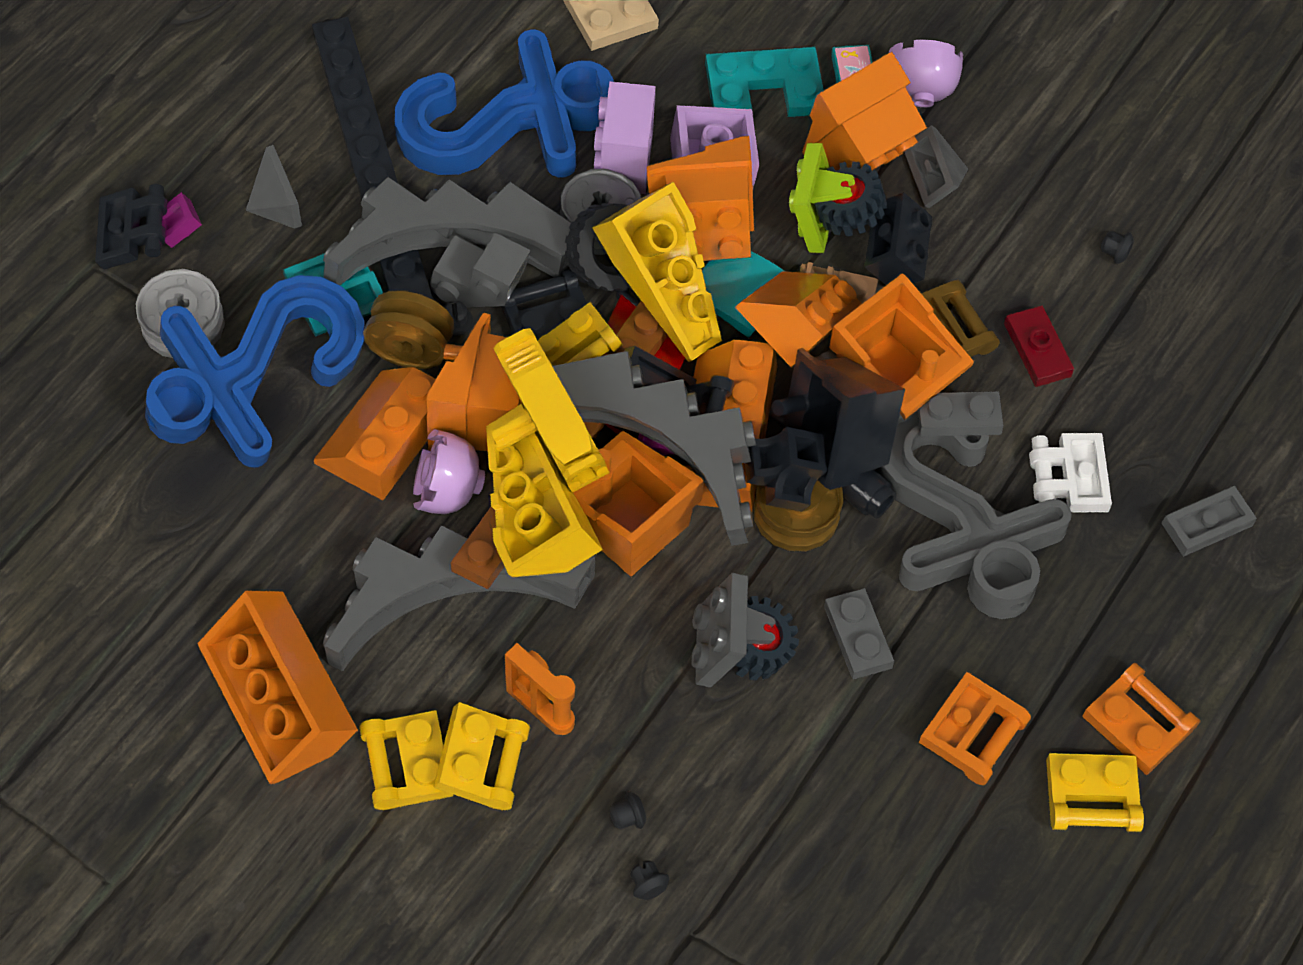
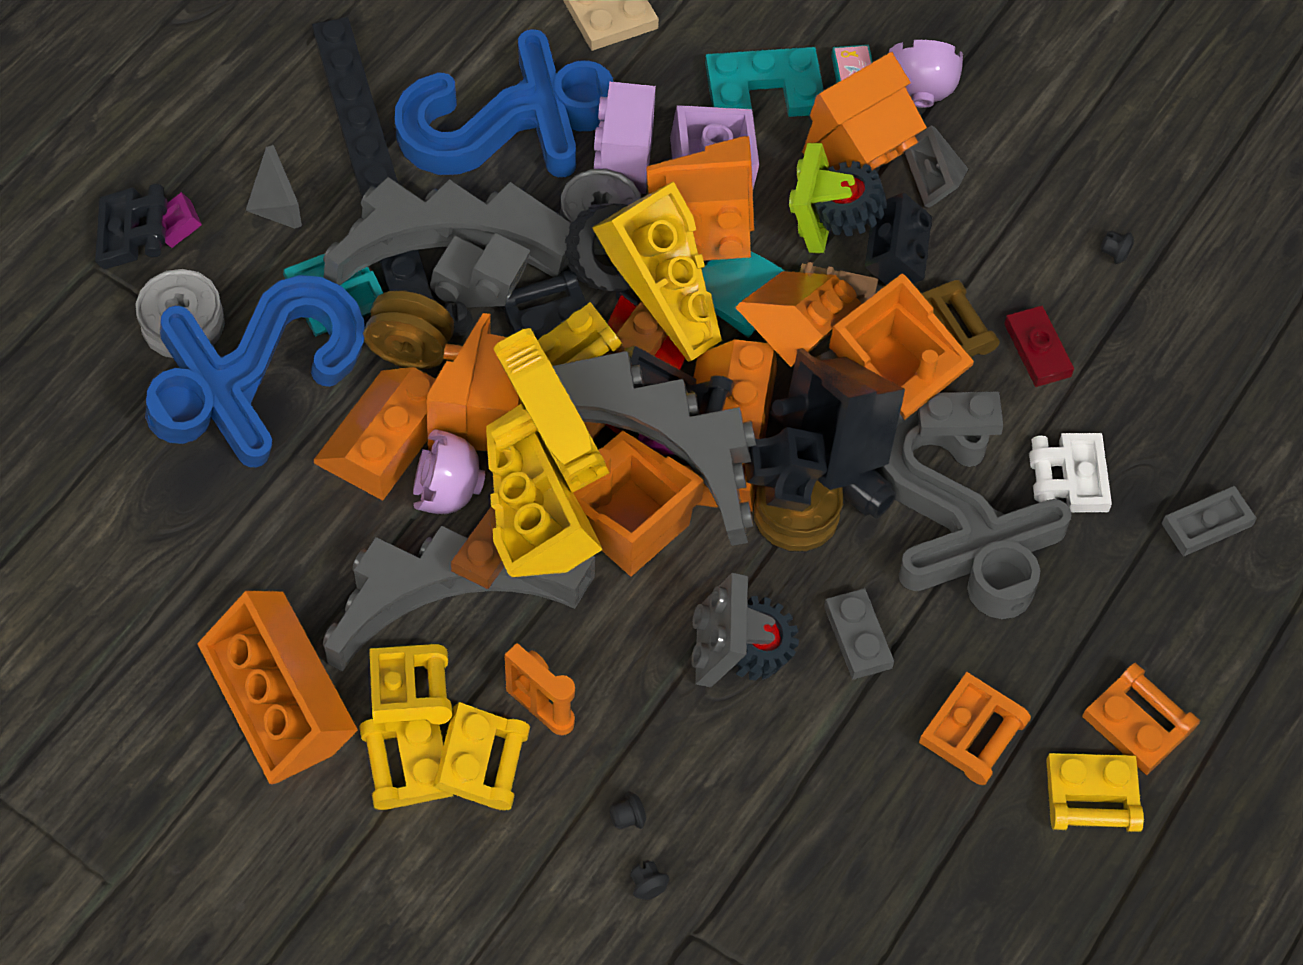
none -> yellow plate [369,644,453,725]

